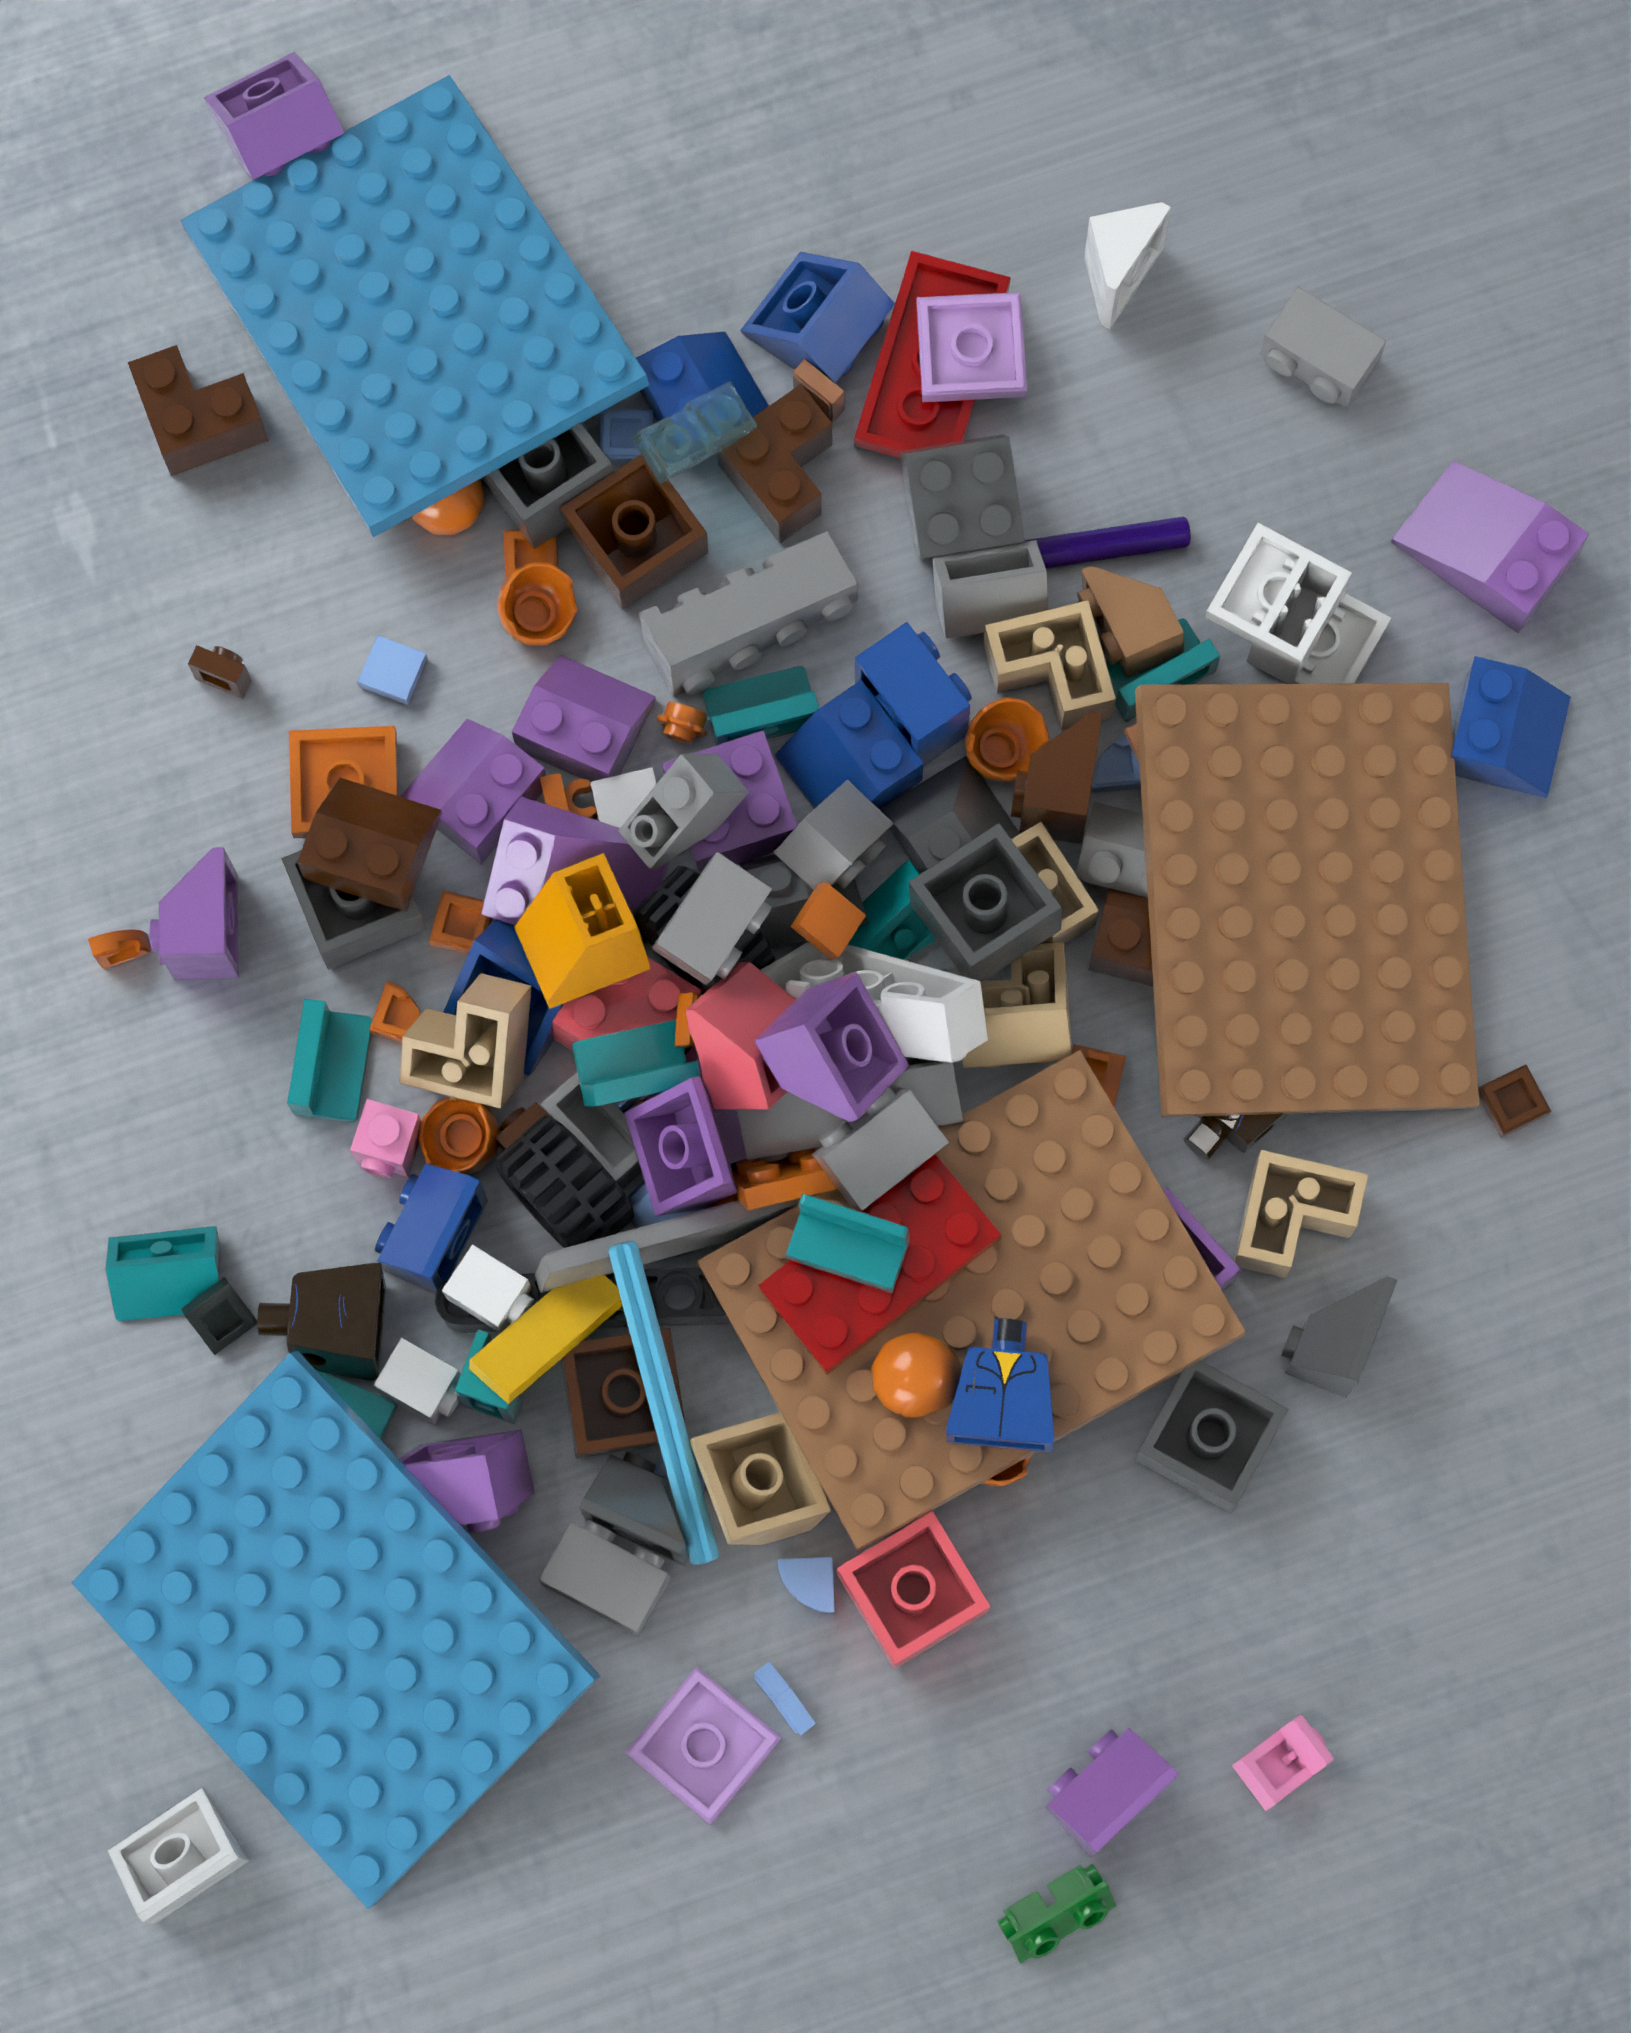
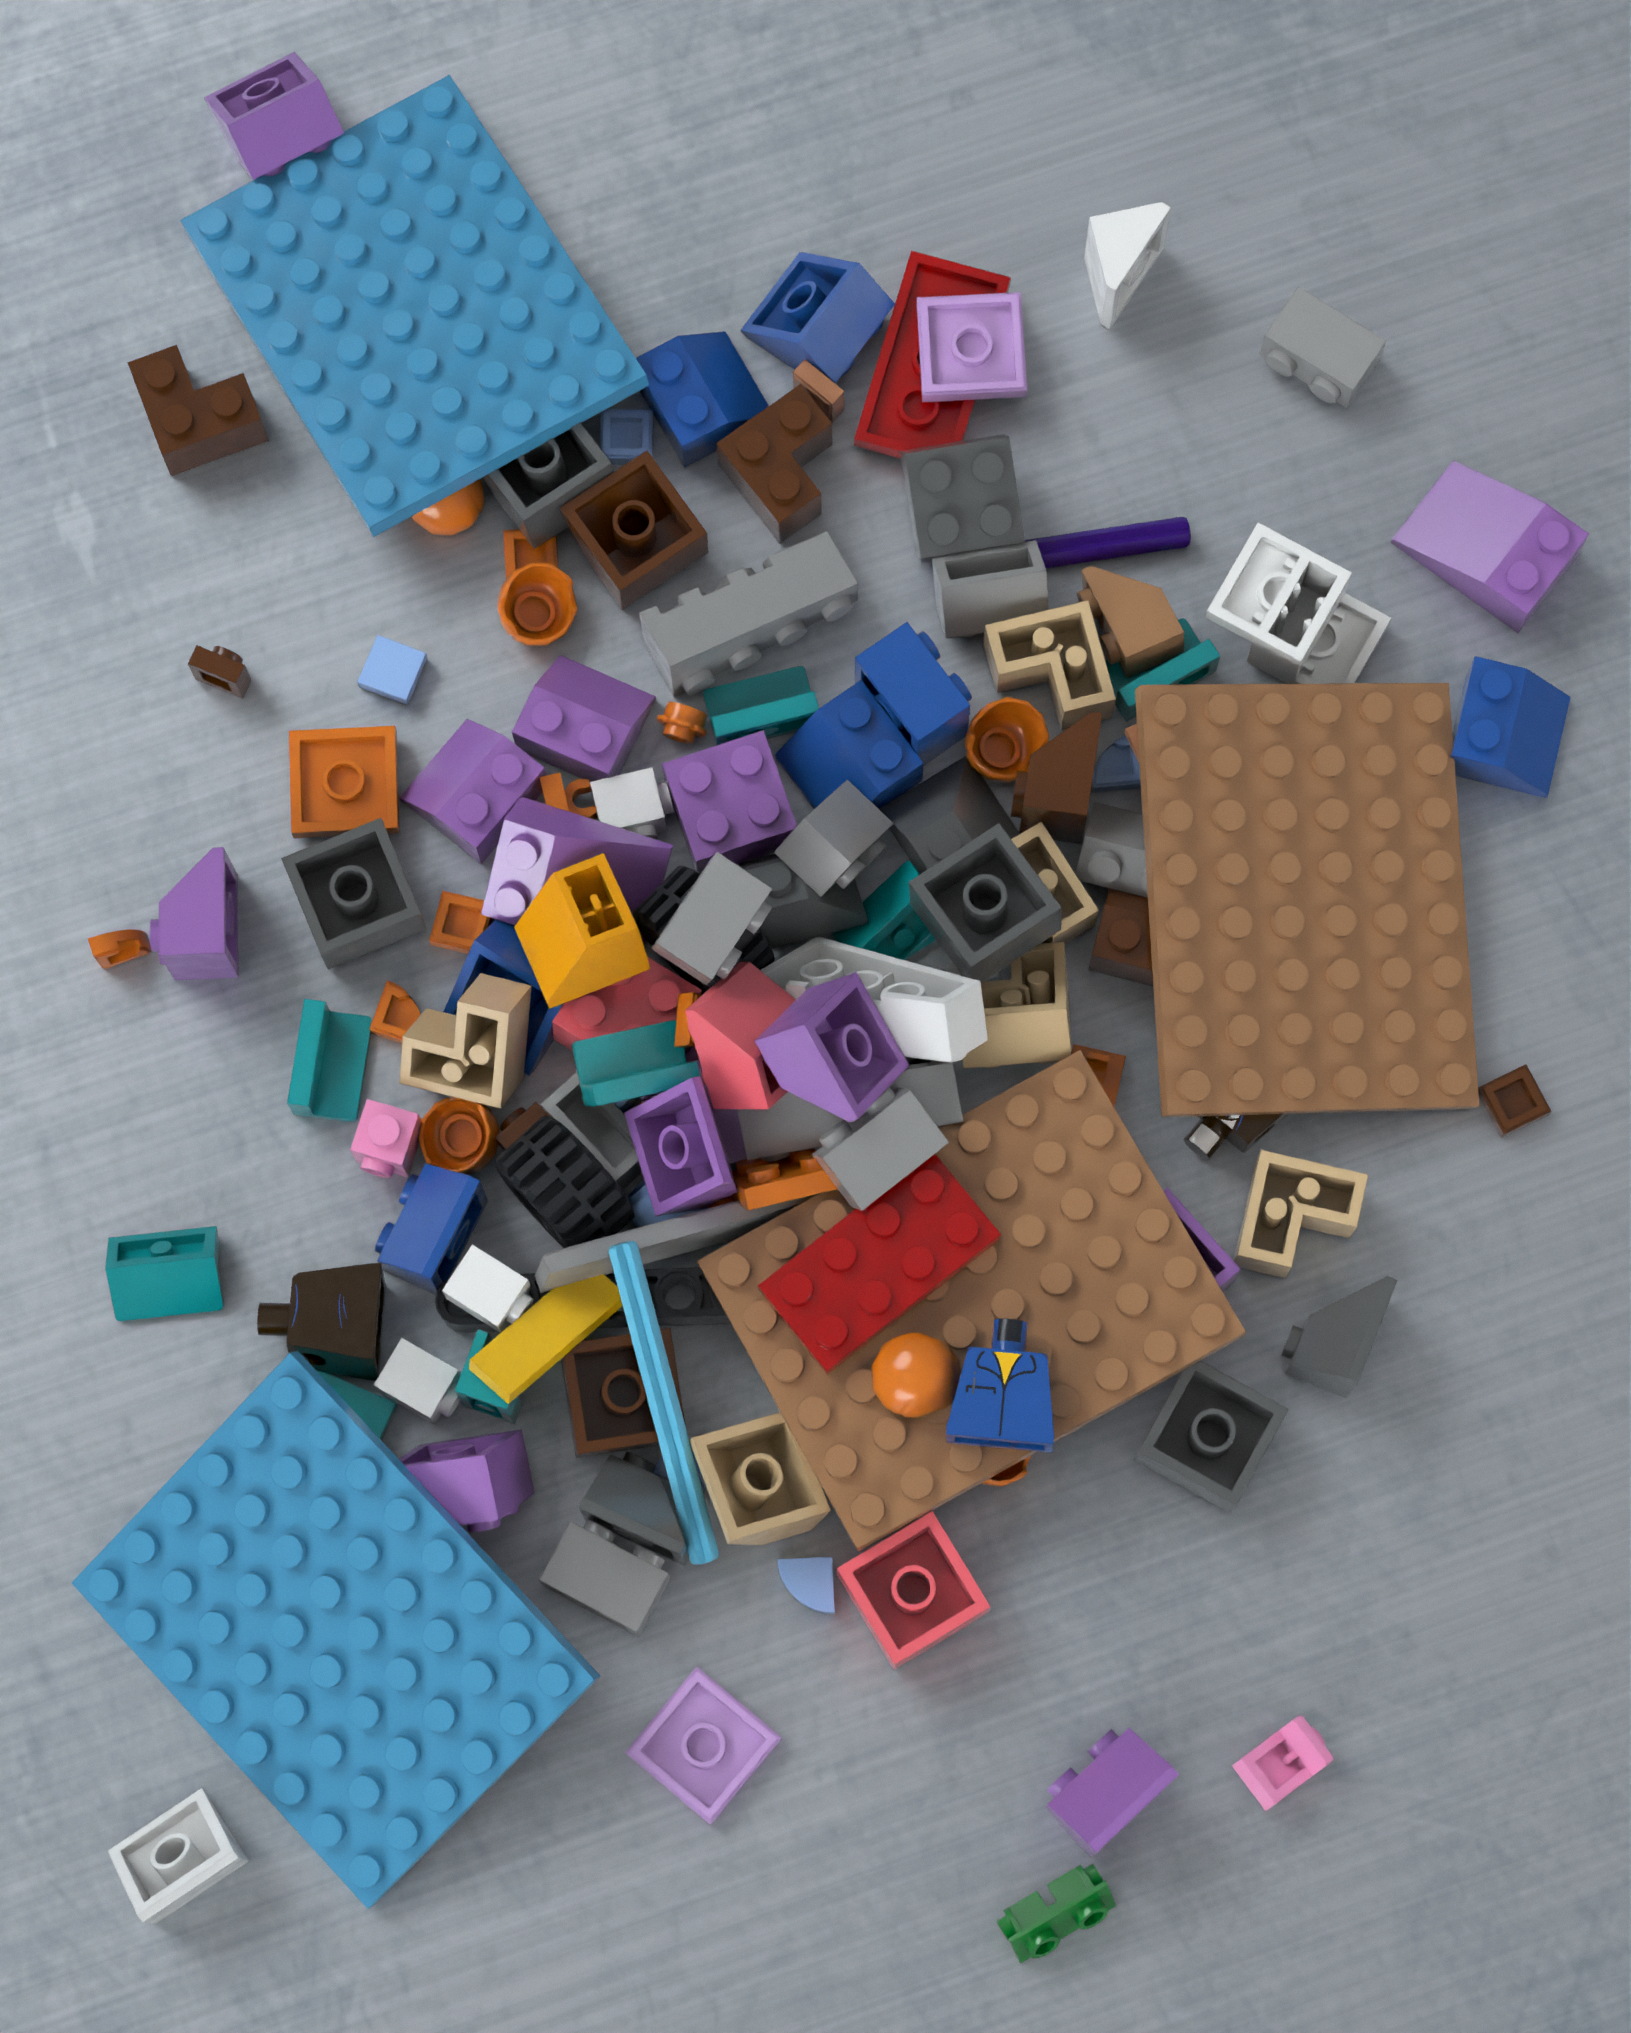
pearl dark grey tile [181,1277,257,1355] -> none
reddish brown slope [297,777,442,912] -> none
light grey slope [618,754,749,869] -> none
clear light blue slope [633,381,757,484] -> none
light blue tile [754,1661,816,1735] -> none
teal panel [786,1194,910,1293] -> none
orange tile [790,882,866,960] -> none

